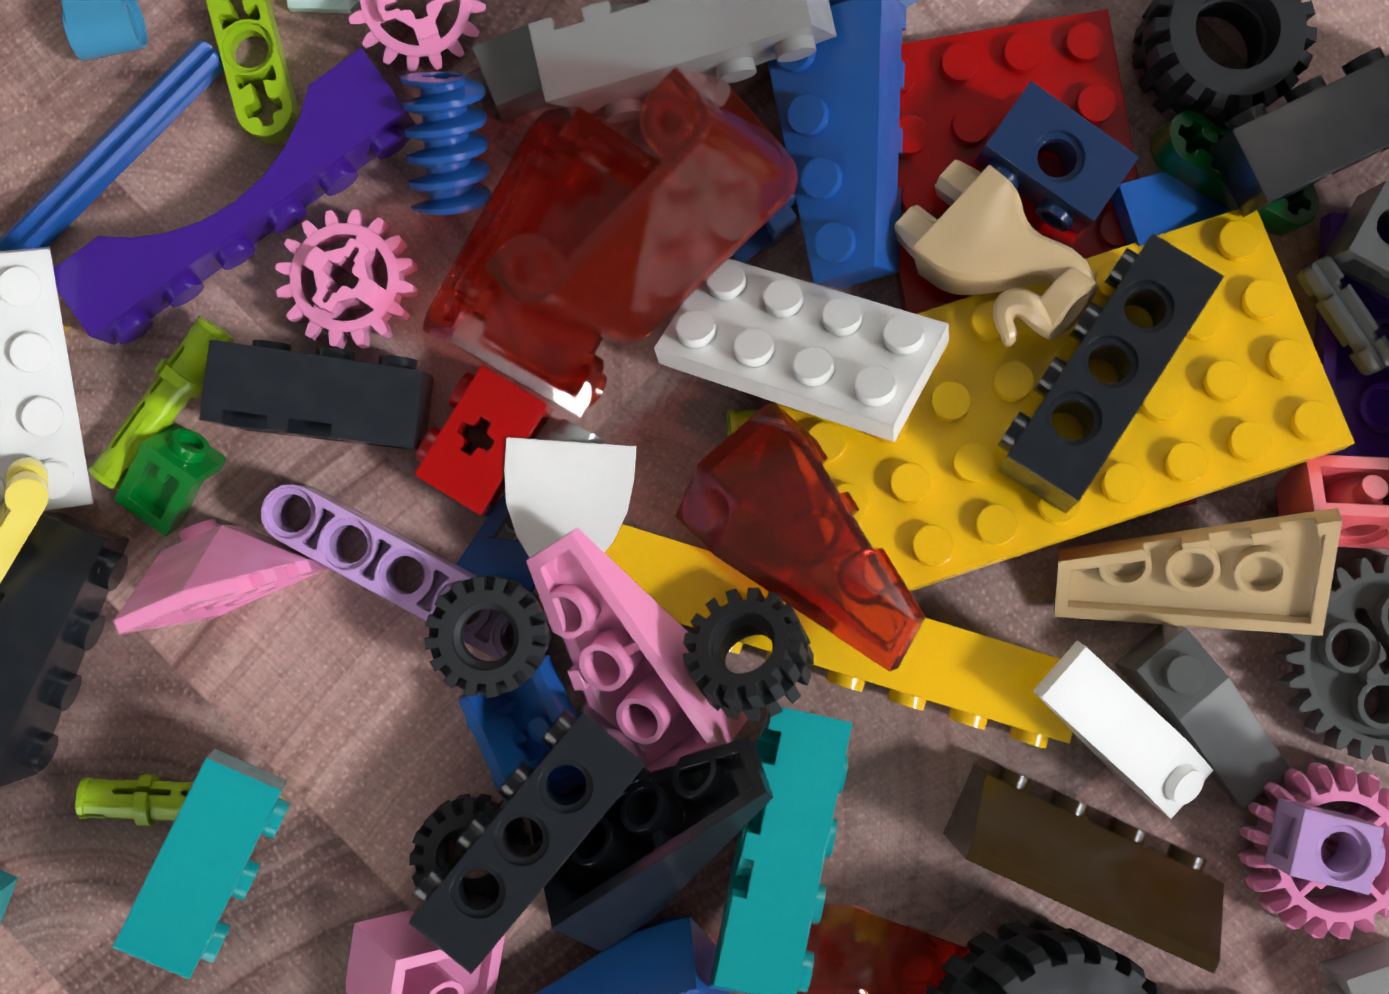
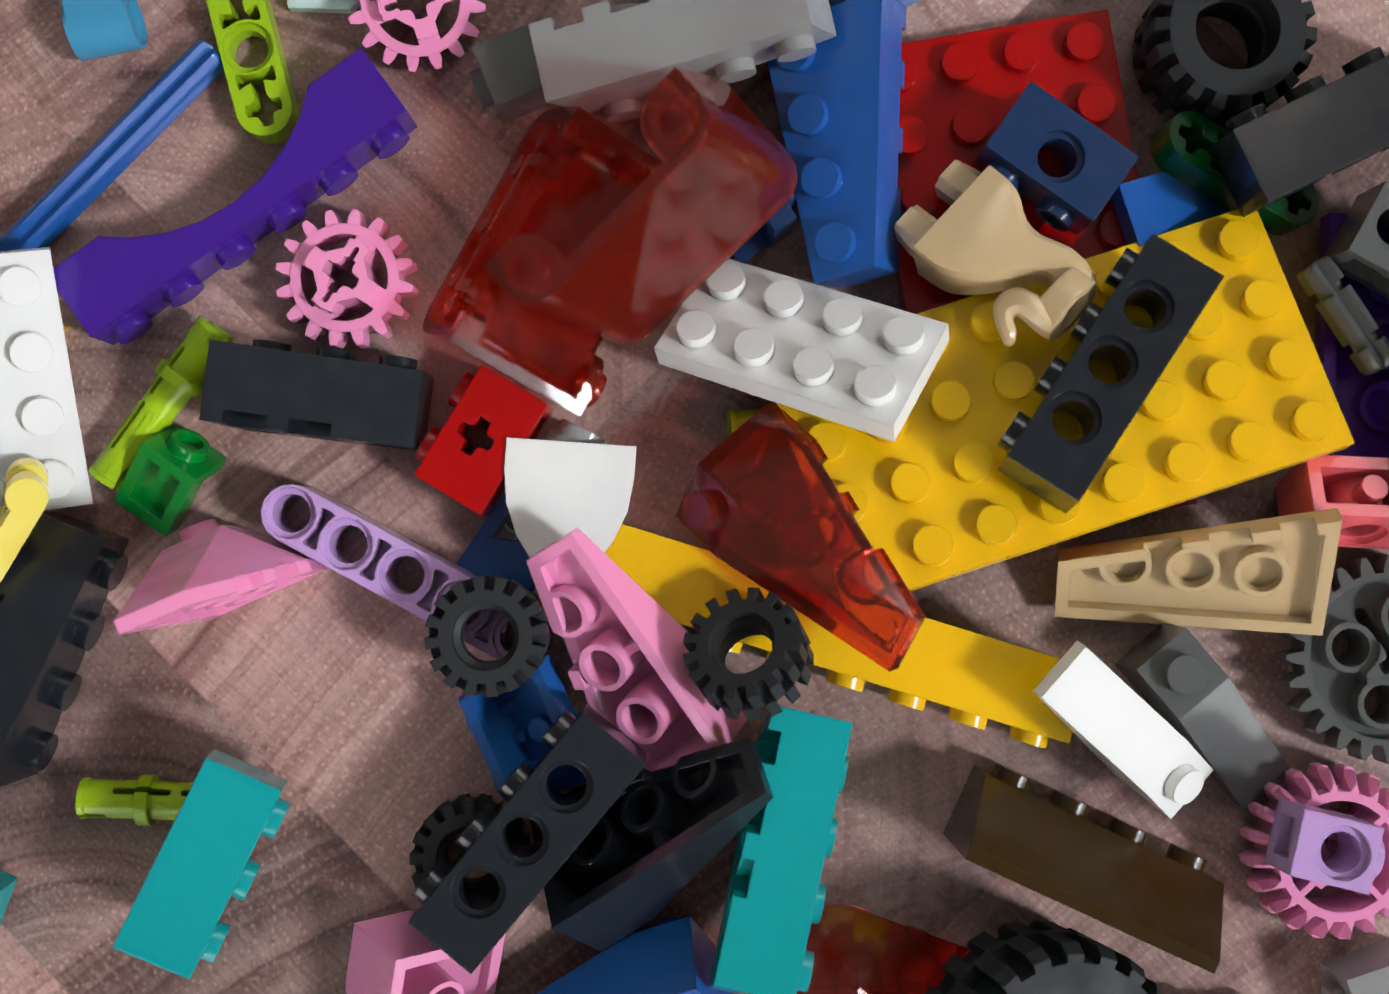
blue piece [400,72,491,215] -> none

